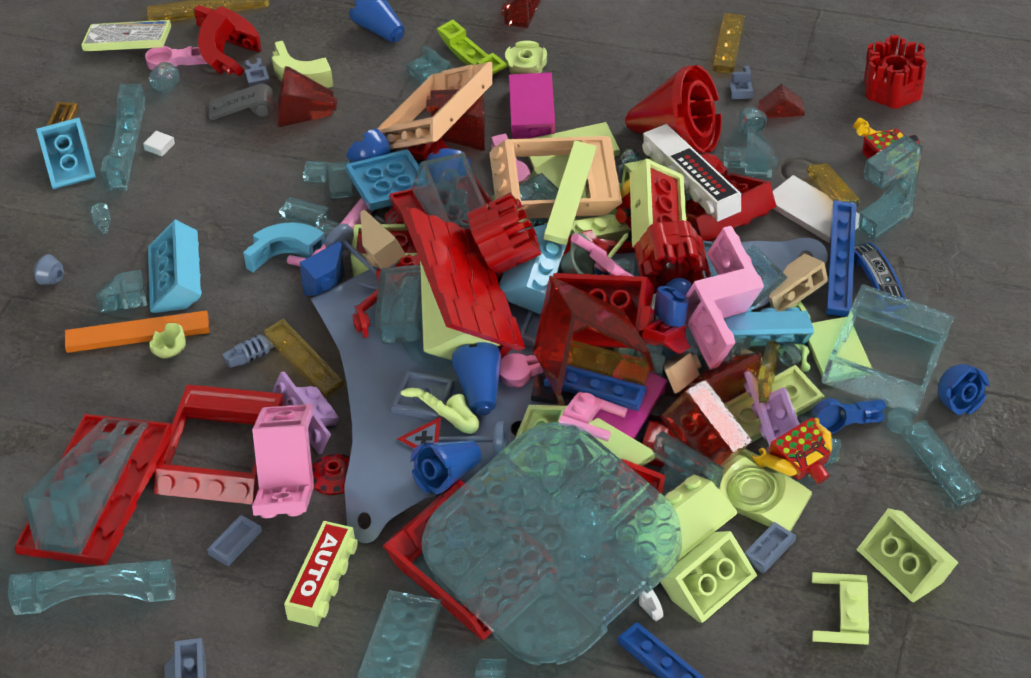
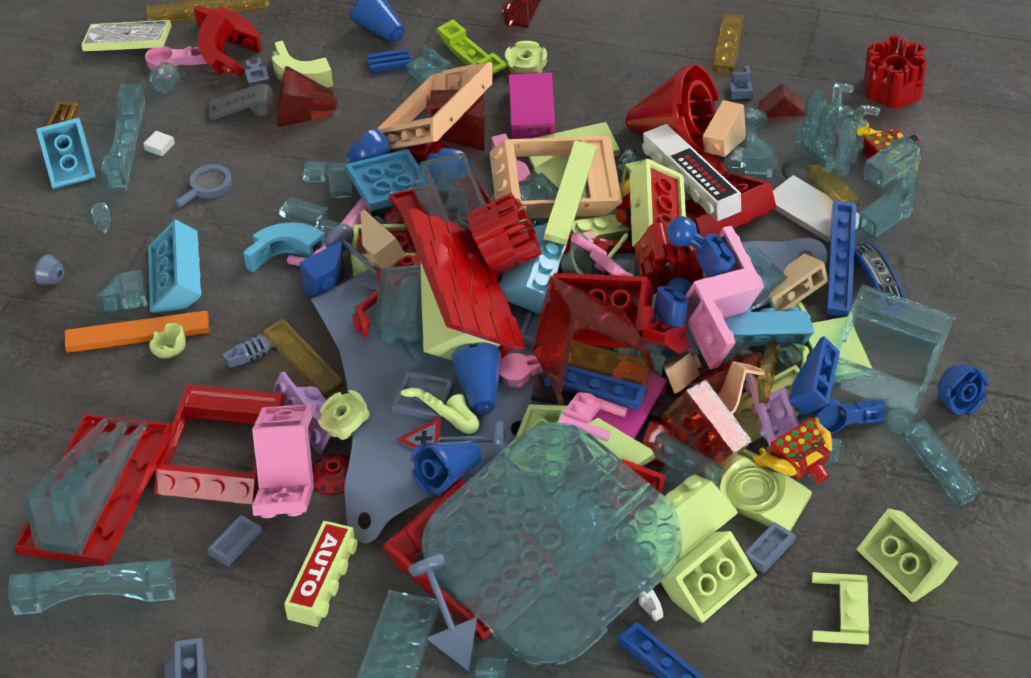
none -> sand blue piece [175,164,232,208]
none -> yellowish green plate [318,390,370,440]
none -> blue tile [367,49,412,73]
none -> sand blue piece [408,554,477,671]
none -> blue beam [666,216,736,278]
none -> light nougat slope [703,100,746,157]
none -> light nougat piece [711,361,765,416]
none -> blue slope [789,336,840,415]
none -> clear light blue piece [794,82,880,176]

